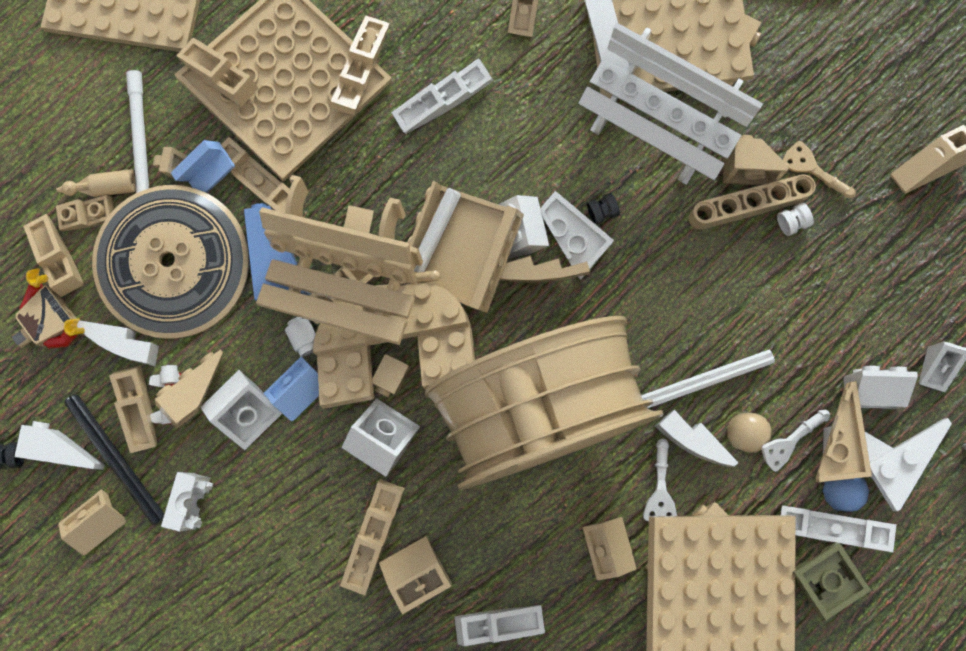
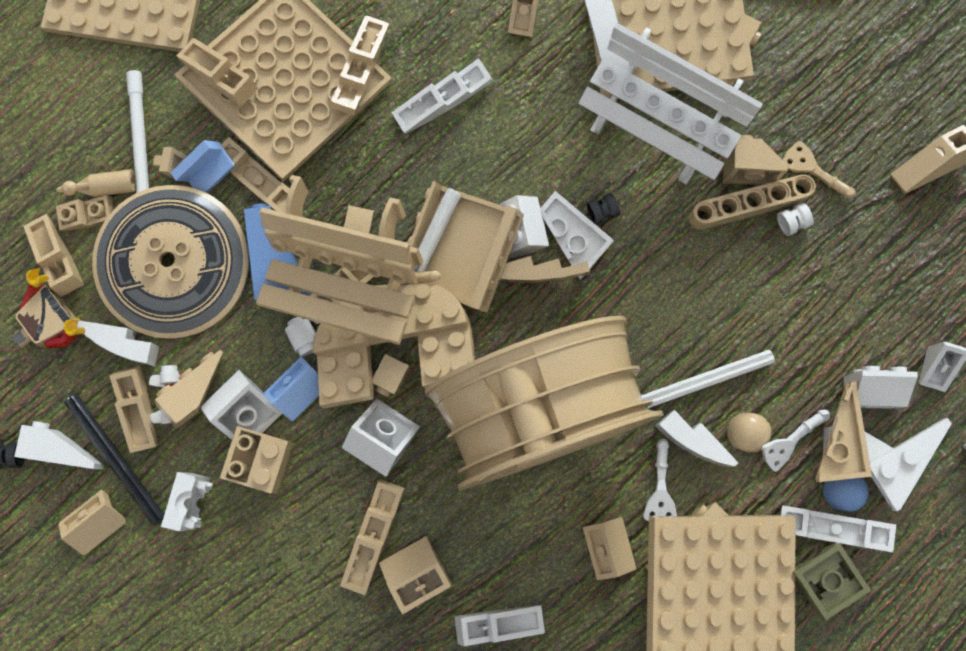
none -> tan slope [220,426,294,494]

